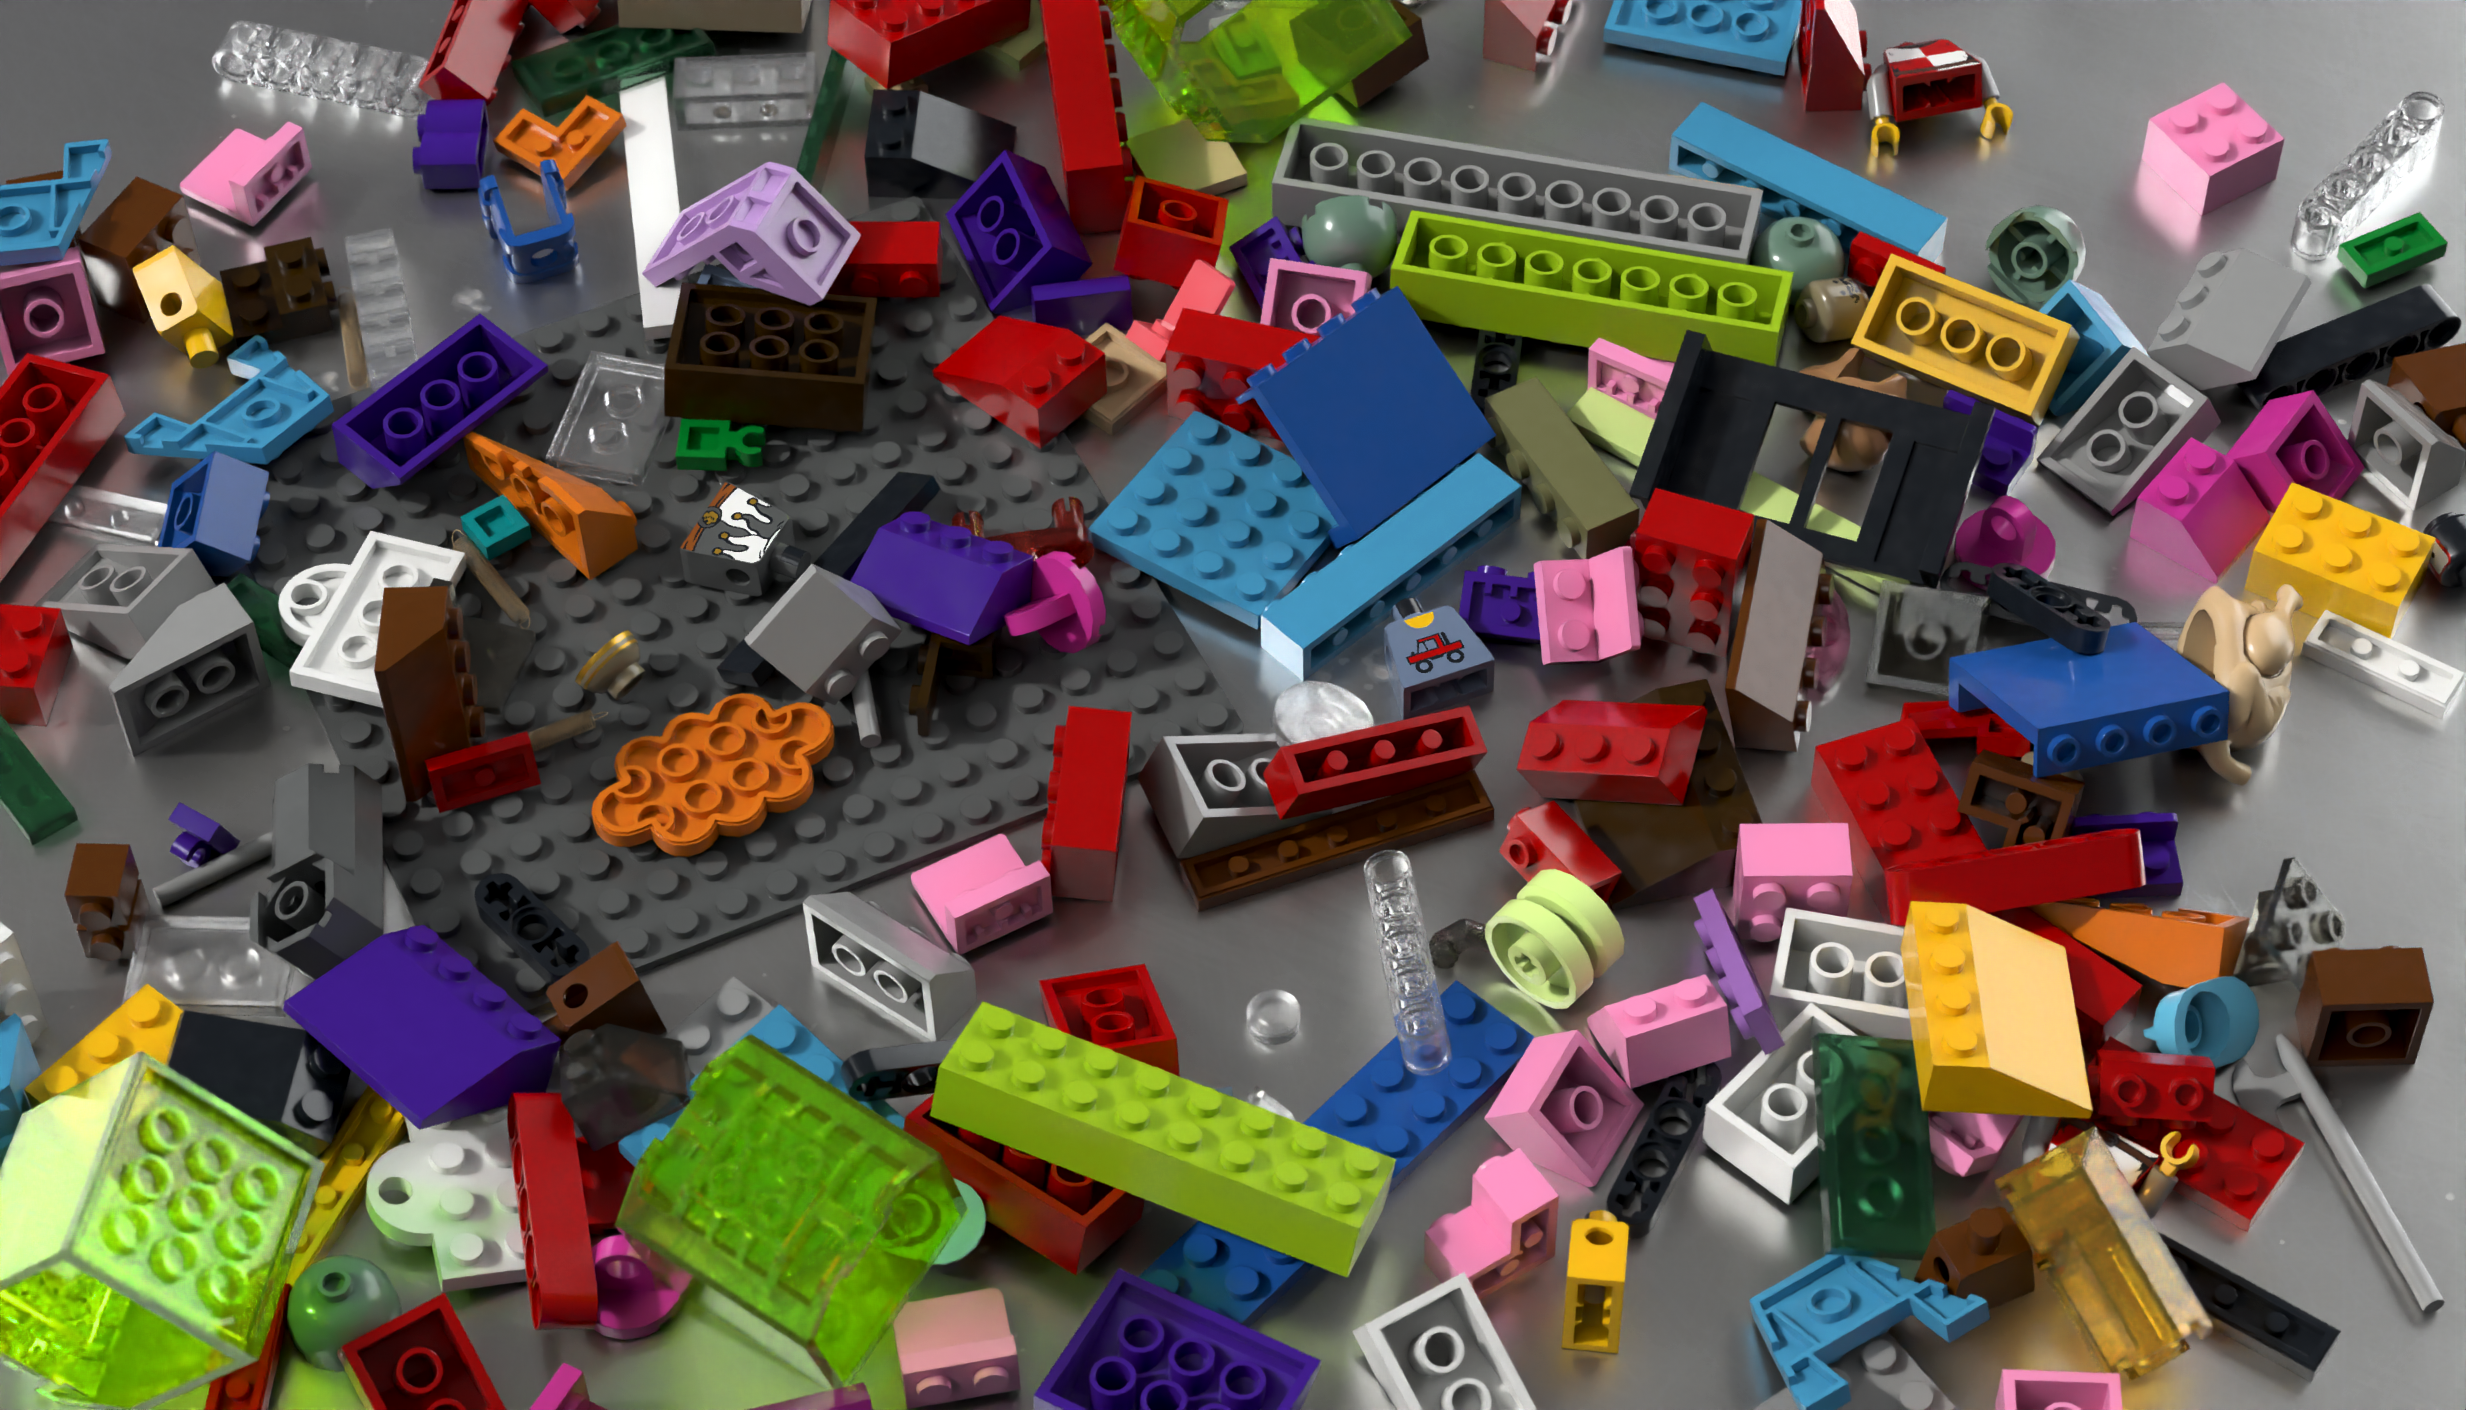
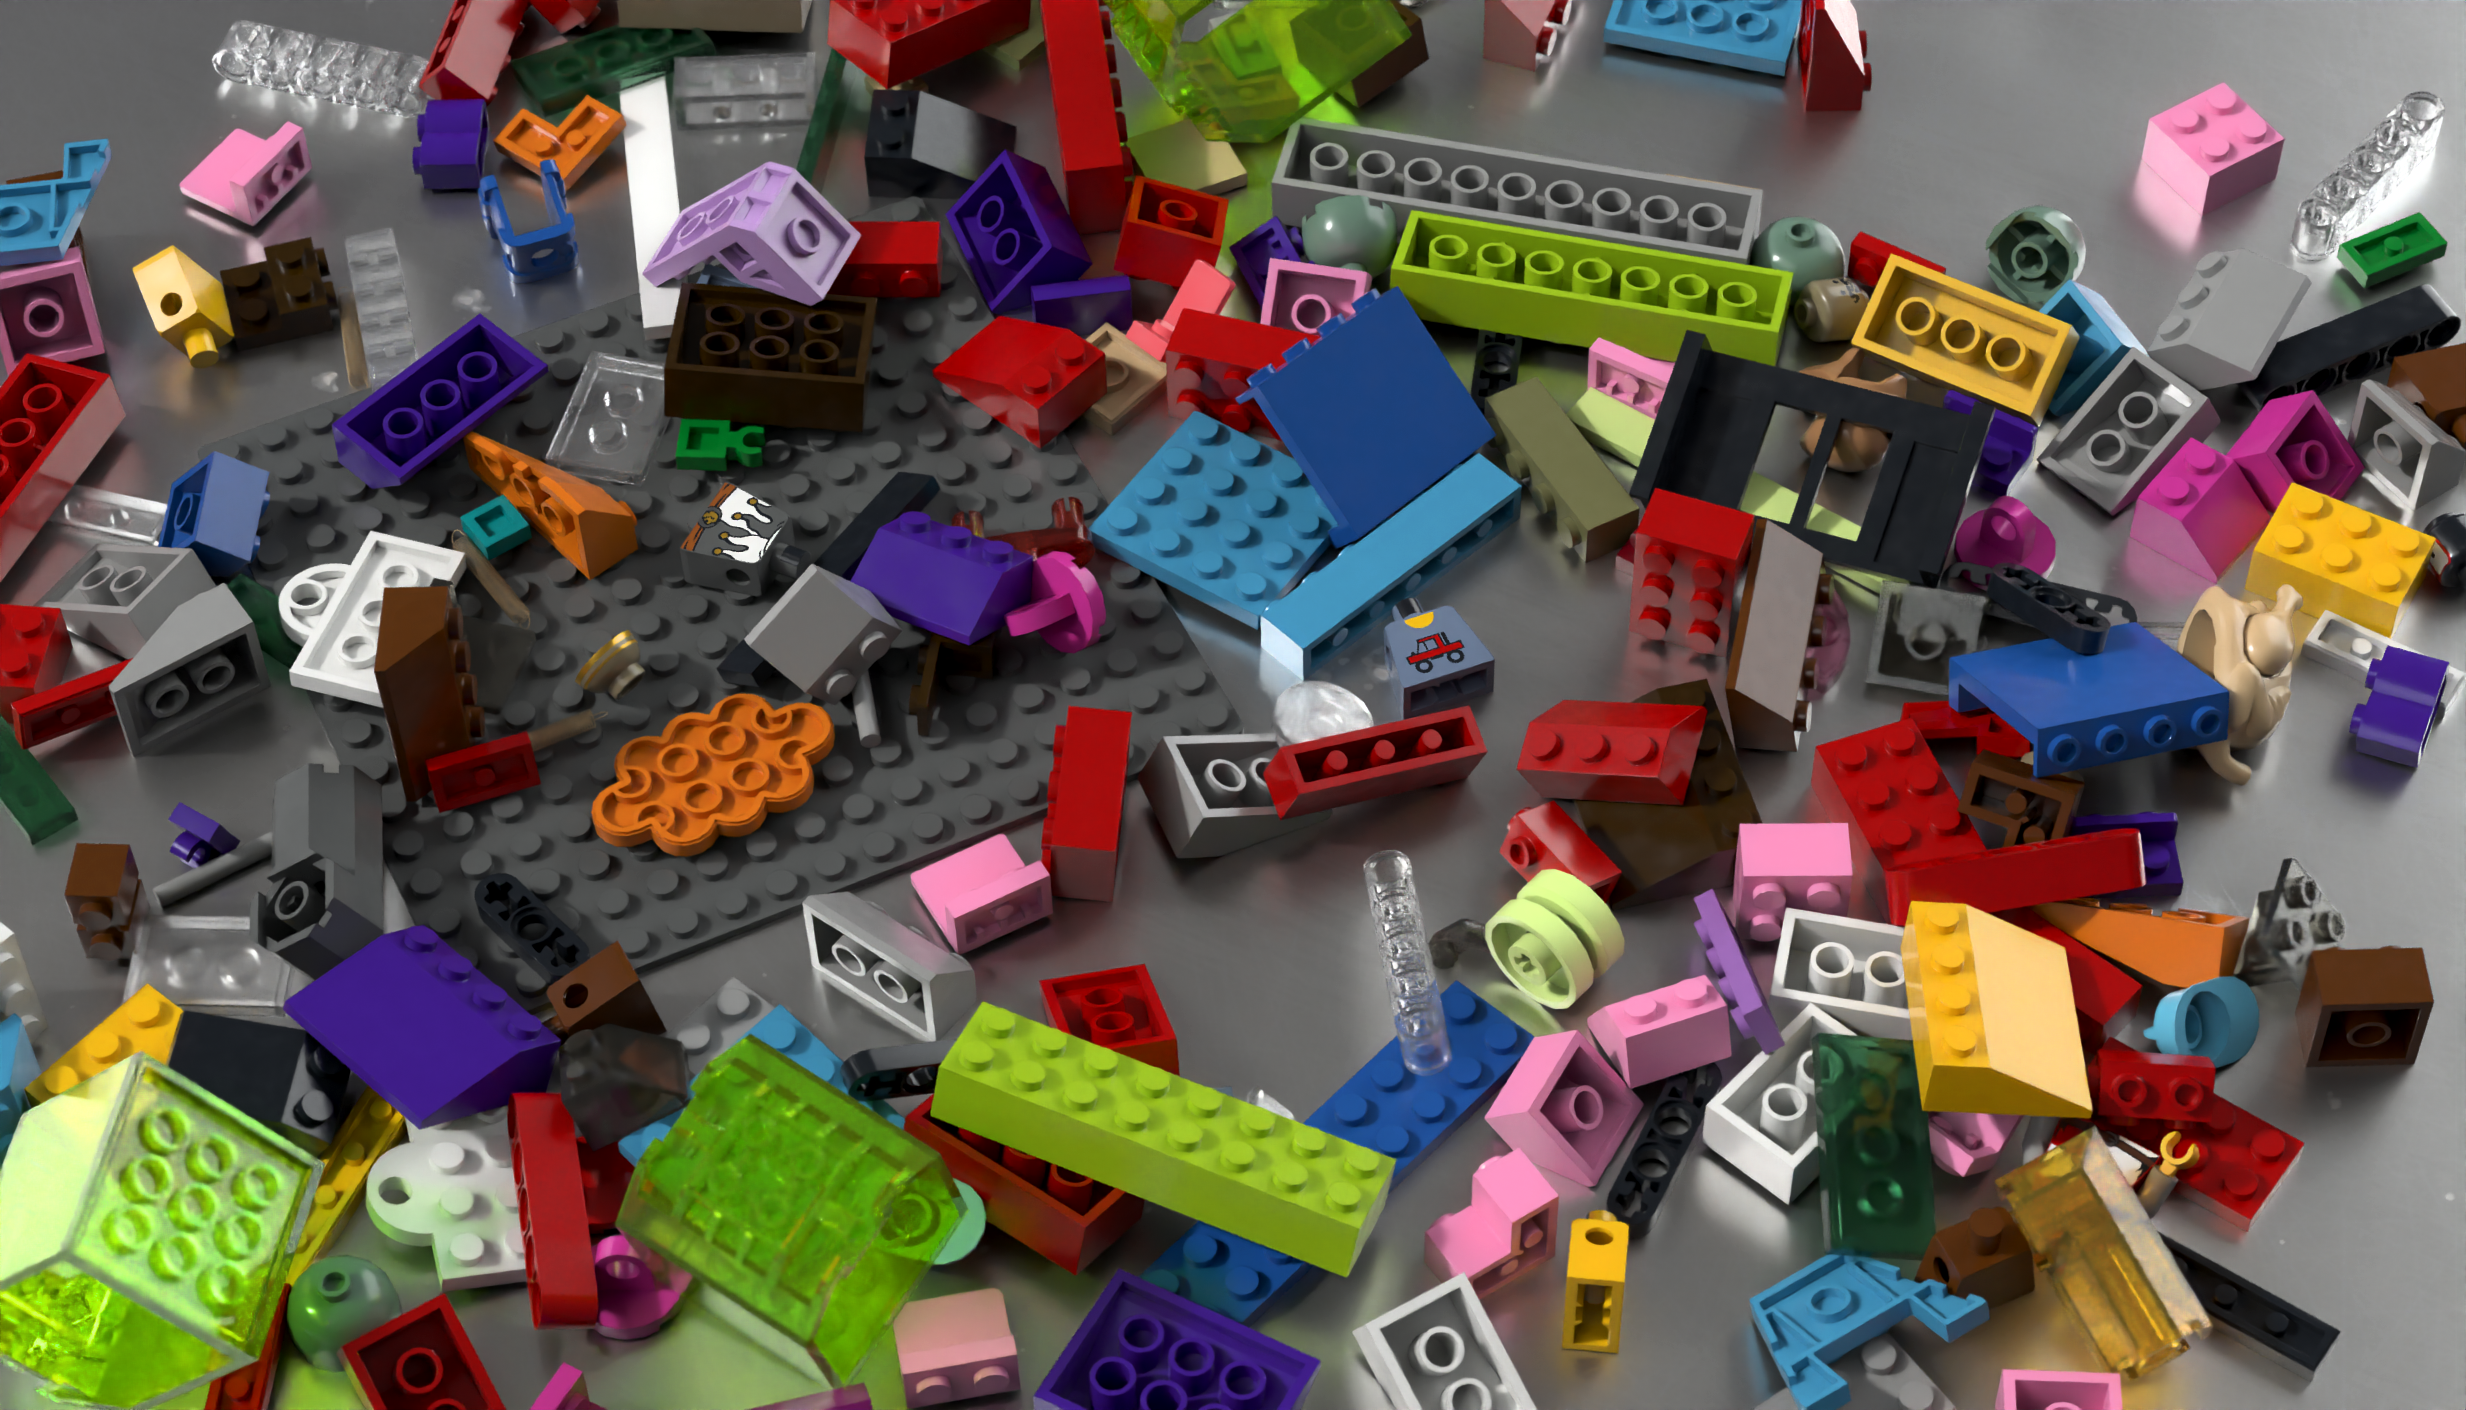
reddish brown brick [78,176,201,324] -> none
dark azure wing [124,335,334,464] -> none
reddish brown tile [1180,770,1494,912] -> none
clear tile [1247,989,1301,1045] -> none
dark purple bracket [1459,565,1541,645] -> none
bright pink bracket [1533,546,1644,665] -> none
dark azure brick [1669,102,1948,262] -> none
torso [1866,39,2013,158] -> none
light grey piece [2232,1034,2445,1313] -> none
none -> red tile [11,658,133,750]
none -> dark purple brick [2349,645,2449,768]

